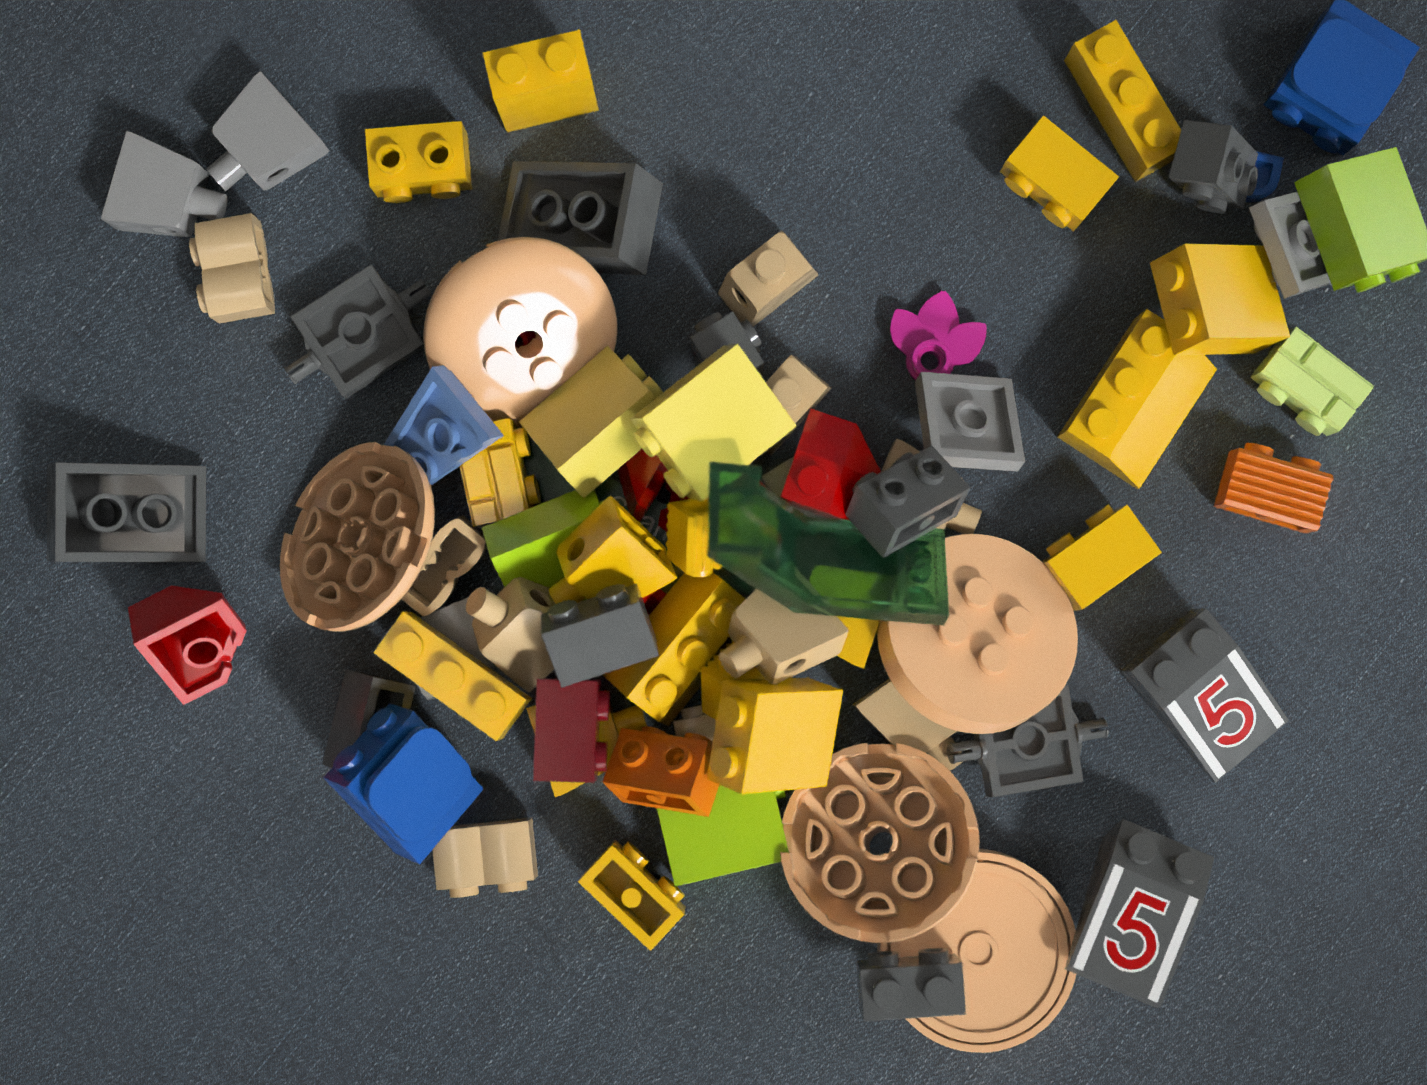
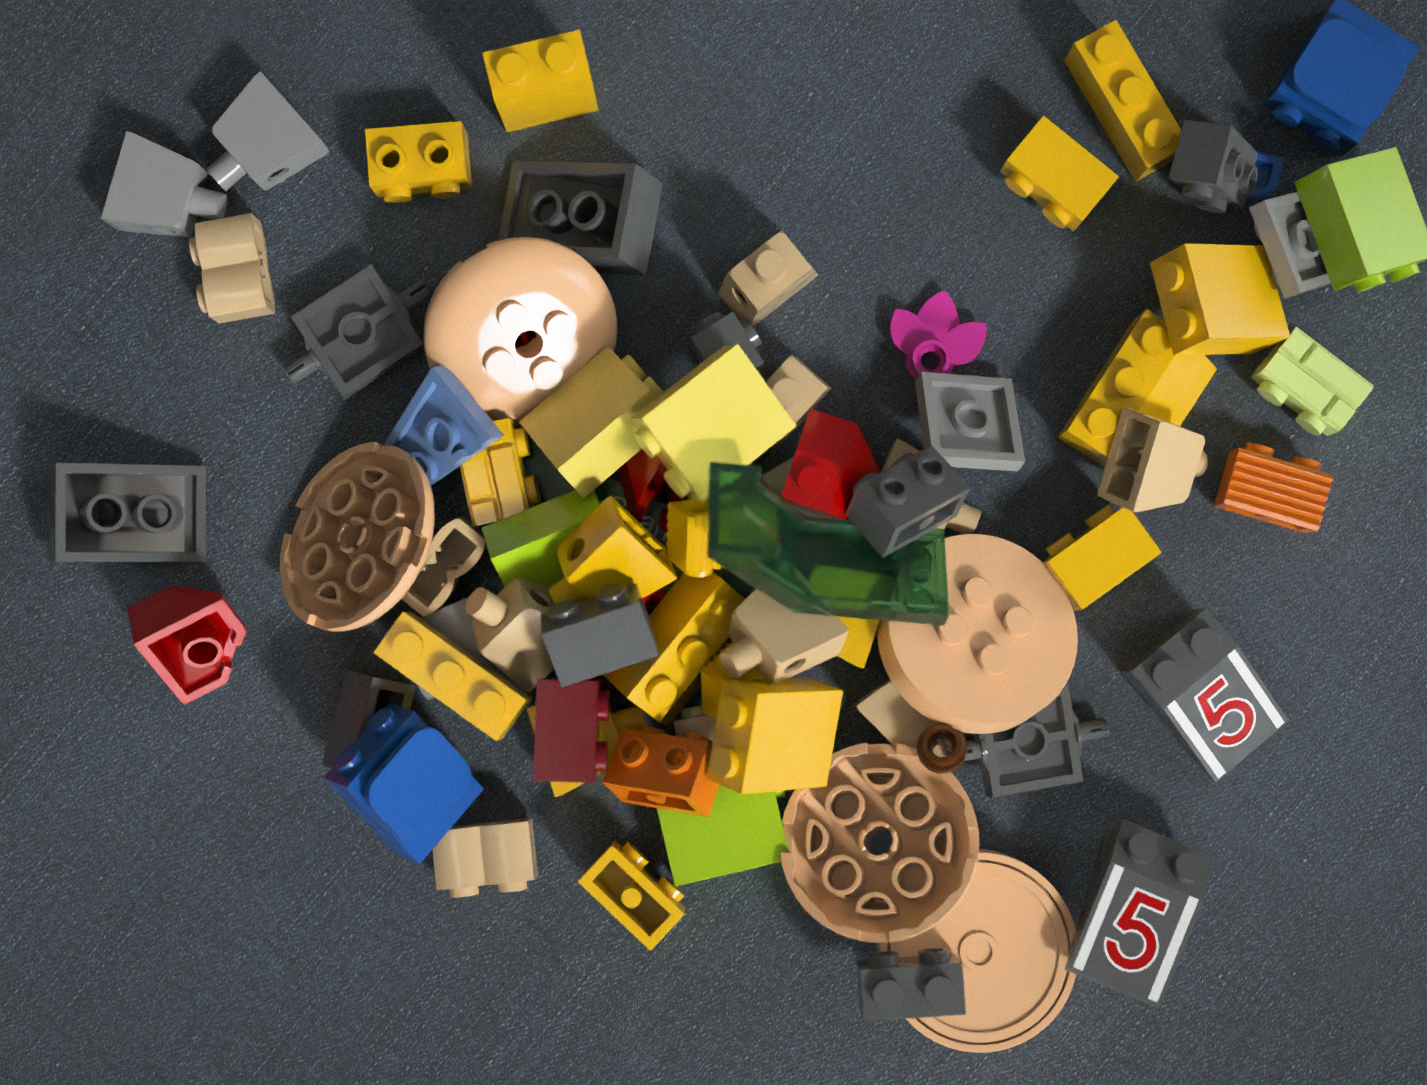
none -> reddish brown plate [917,724,967,774]
none -> tan torso [1097,407,1208,512]

